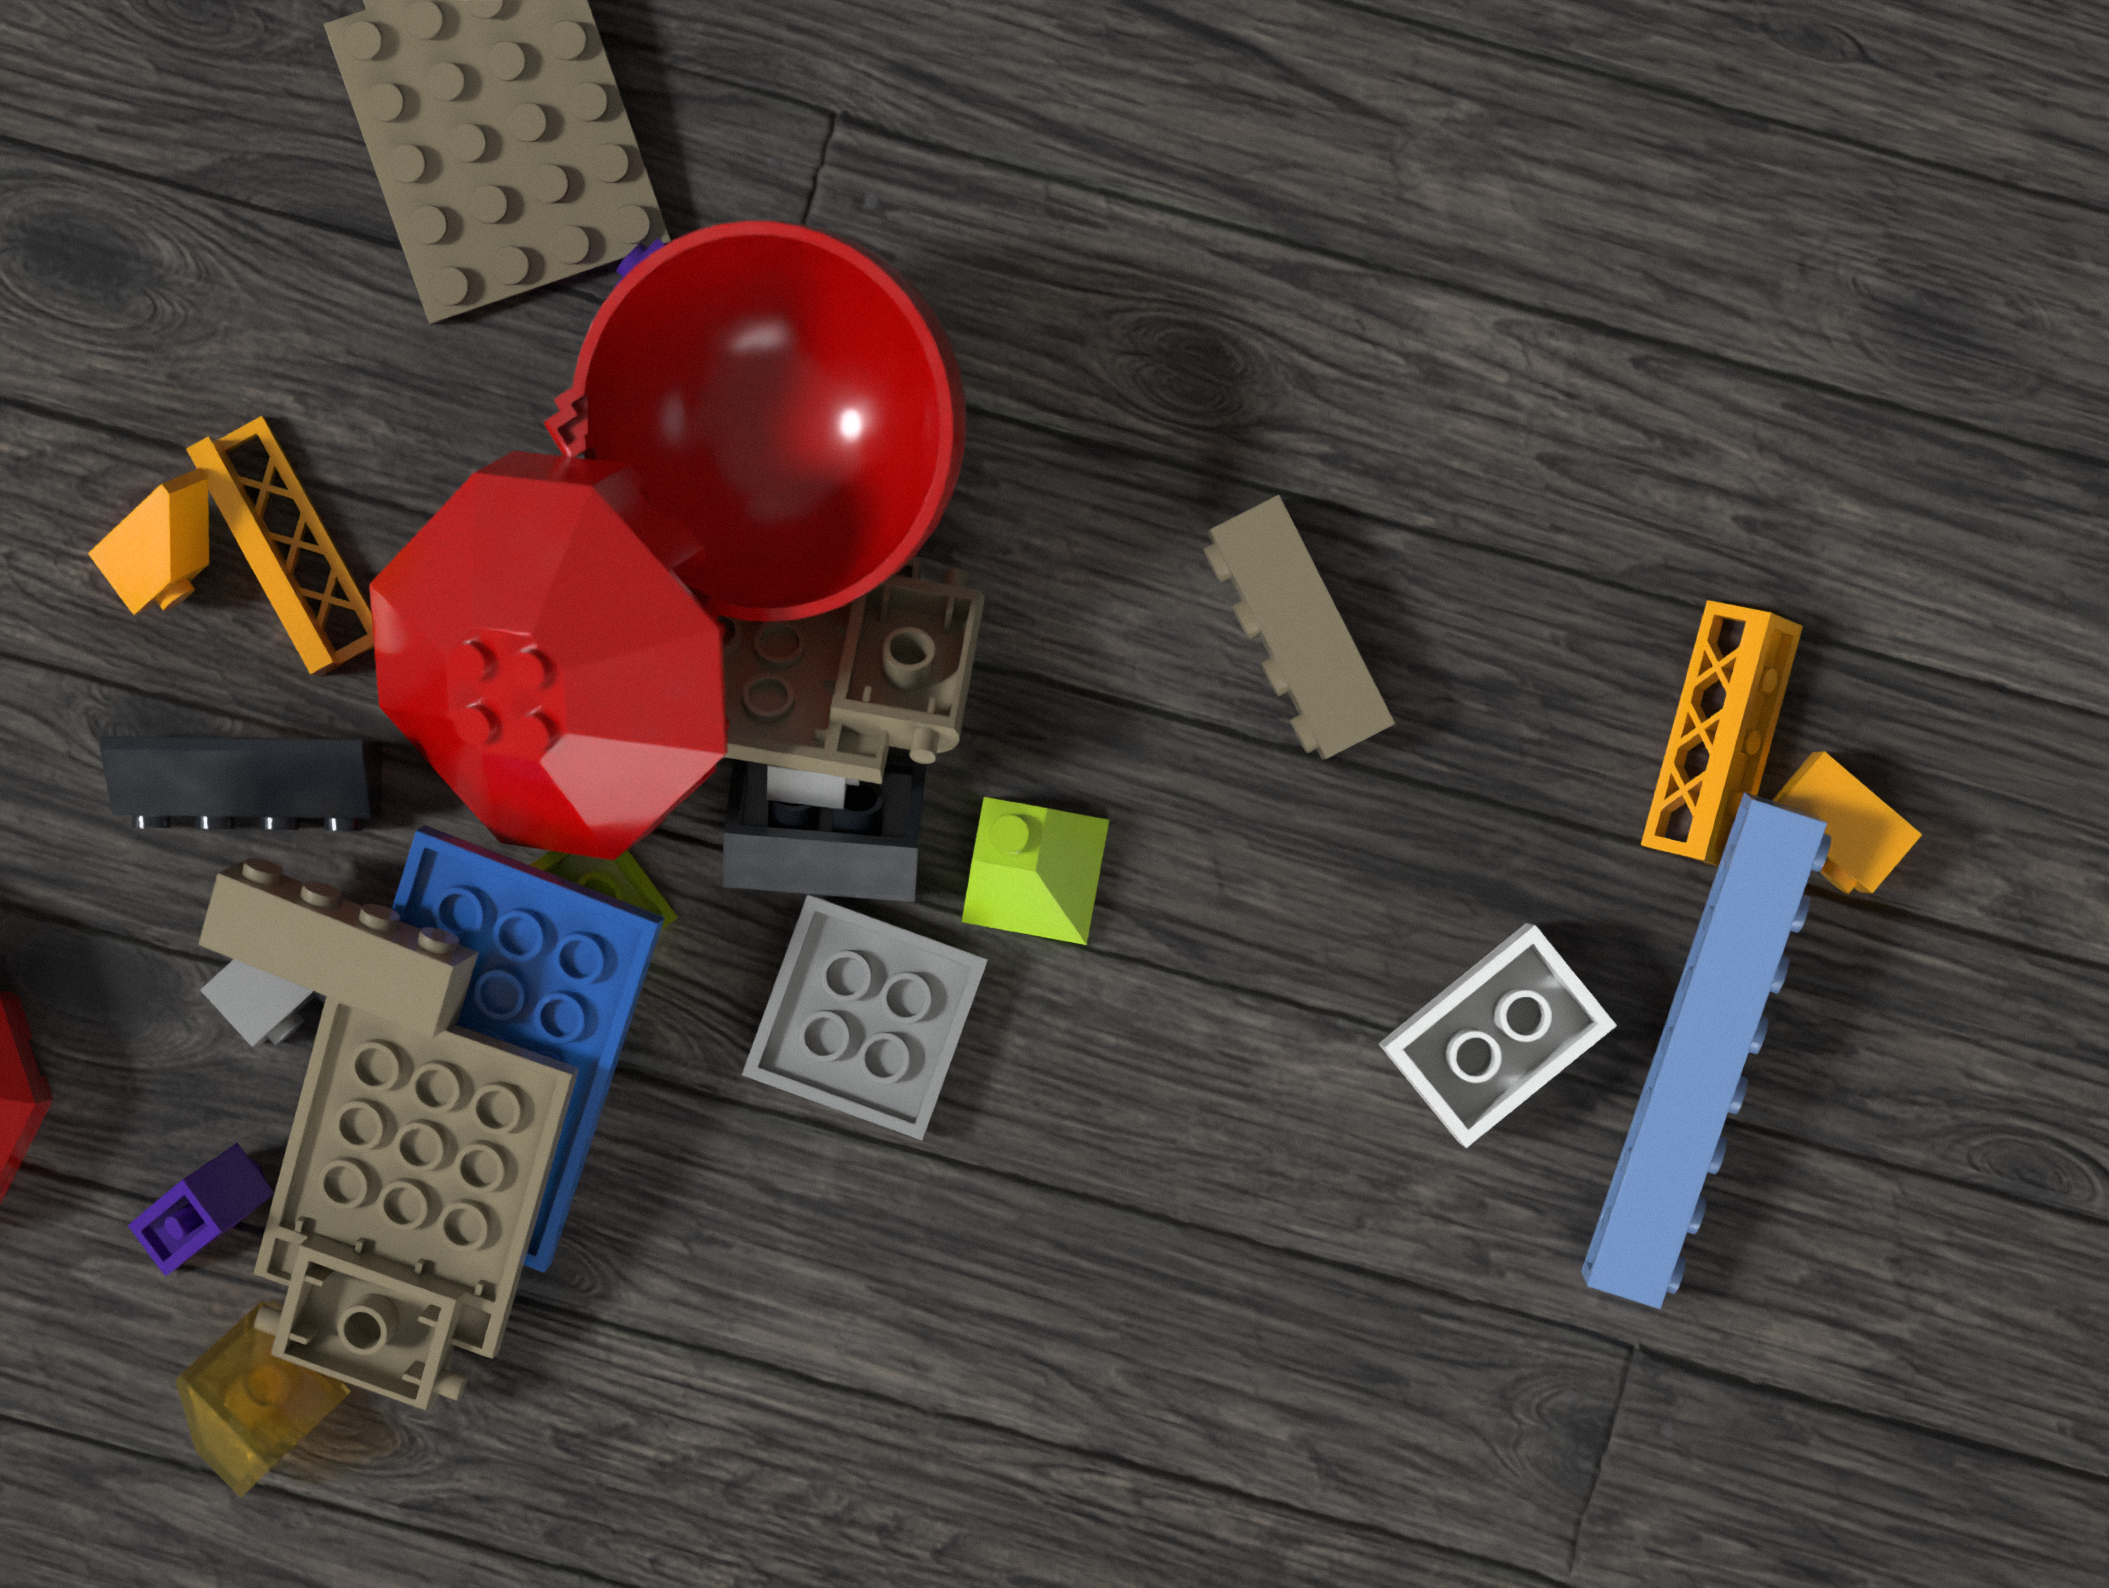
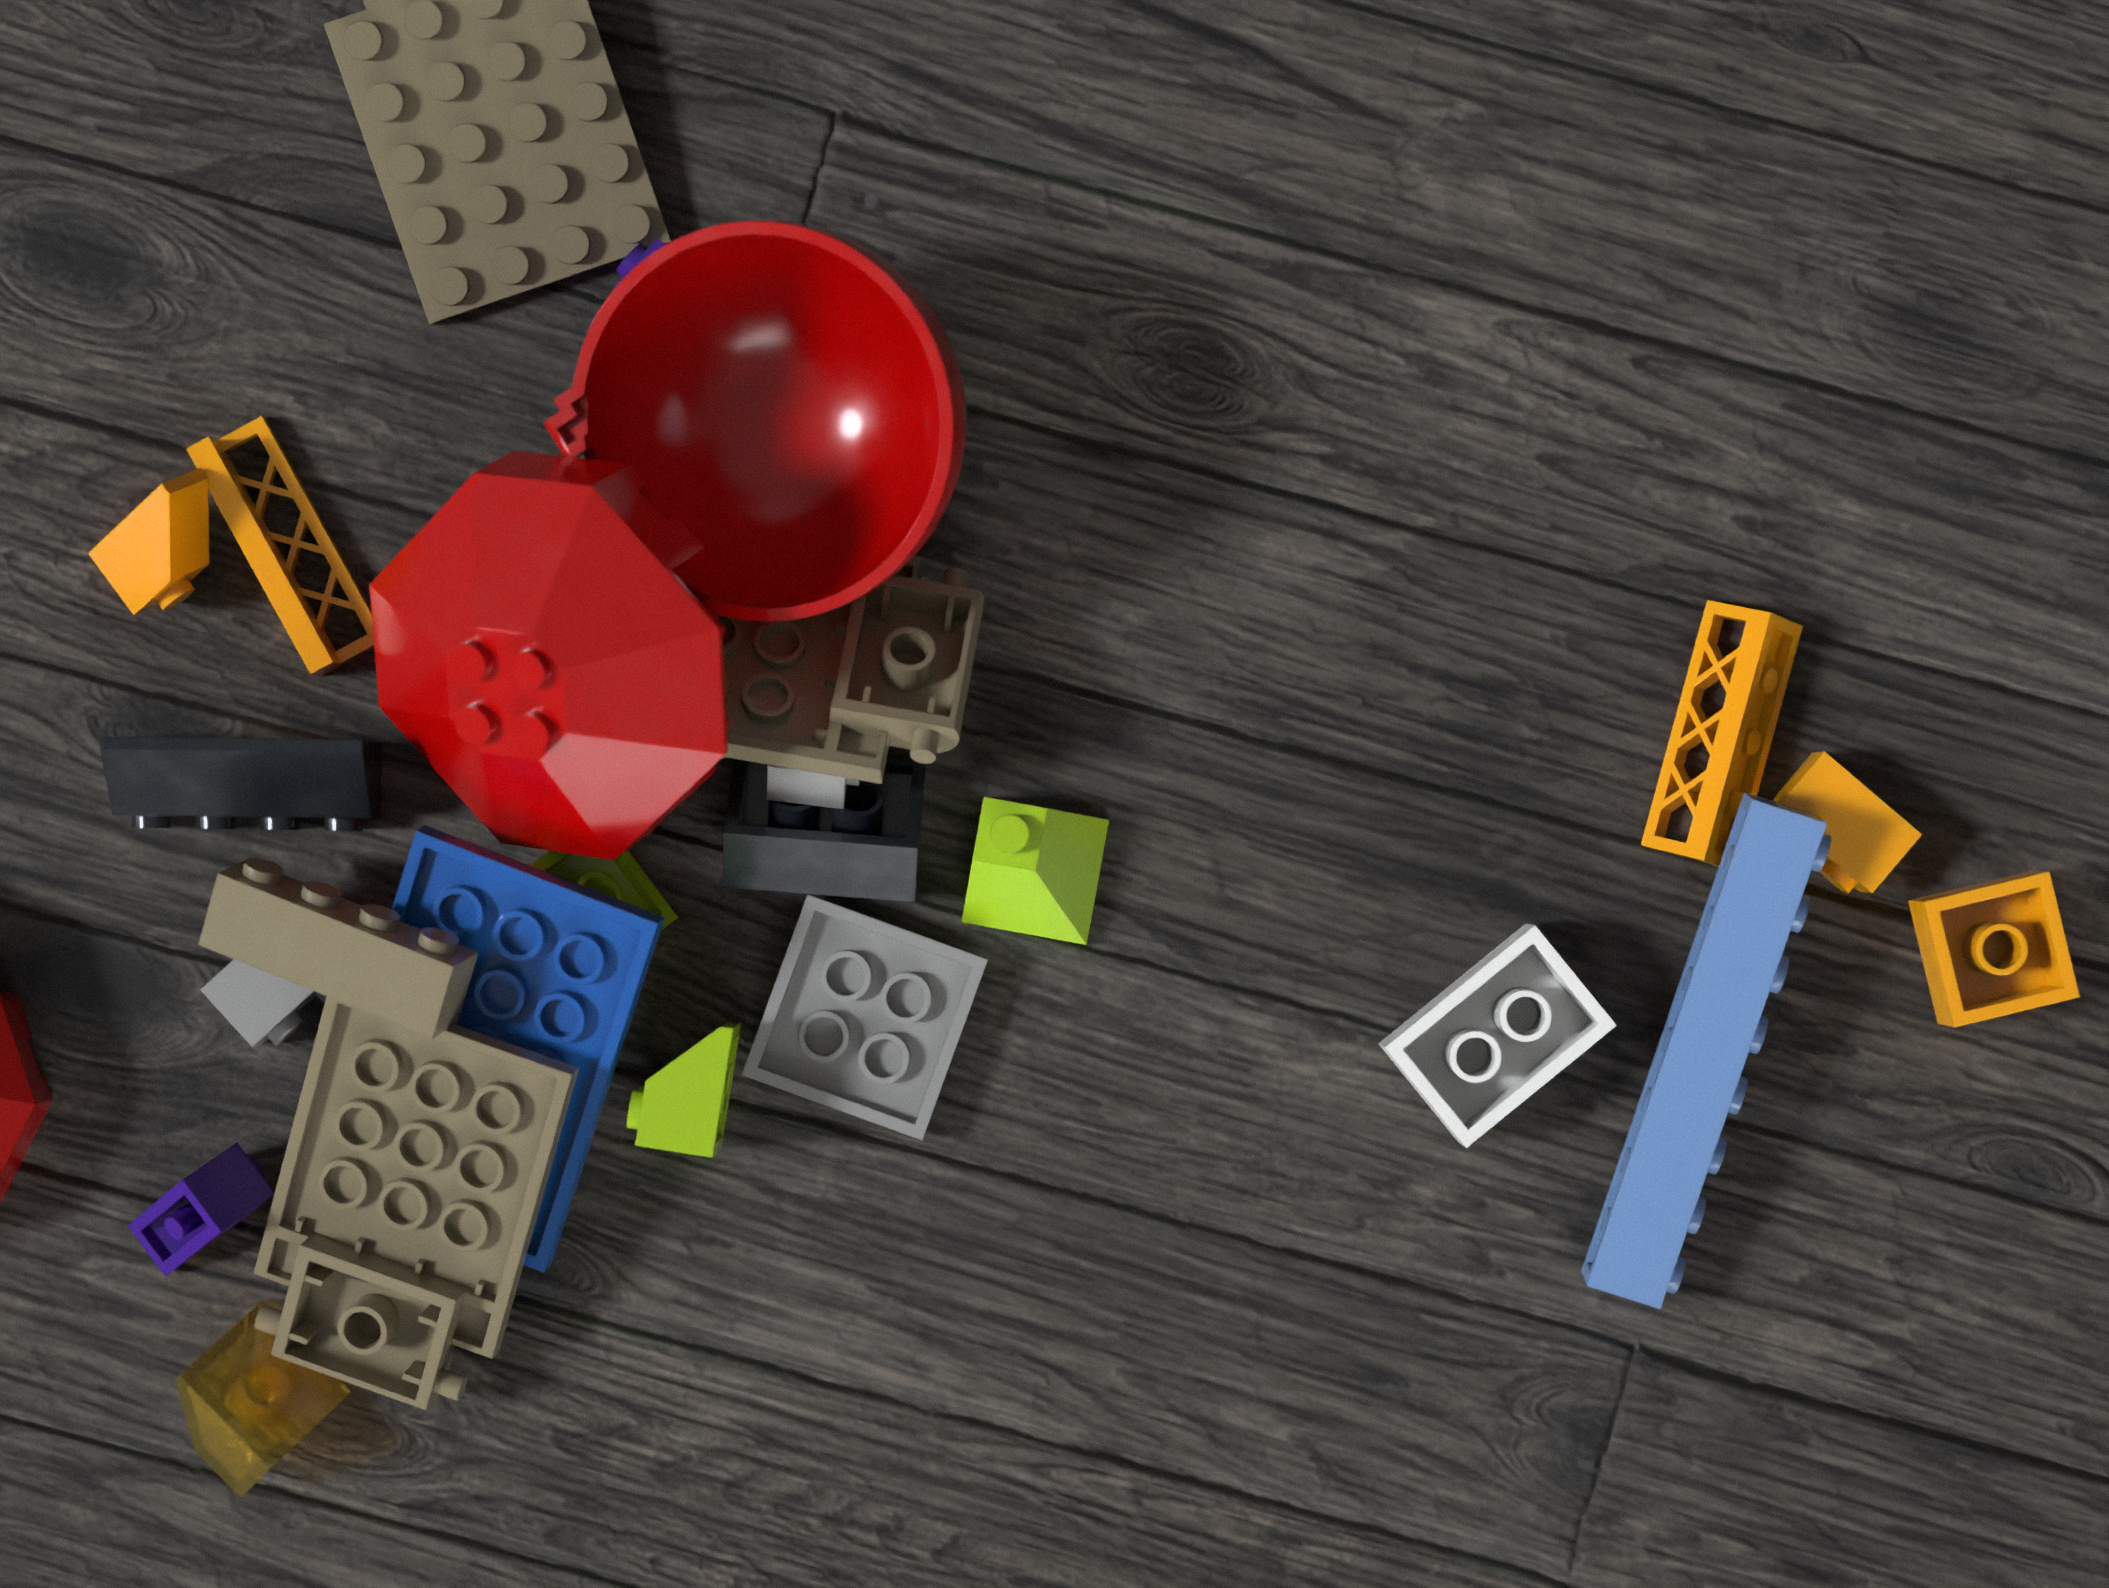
dark tan brick [1203,495,1395,760] -> none
none -> lime slope [627,1020,742,1158]
none -> light orange brick [1908,871,2080,1028]

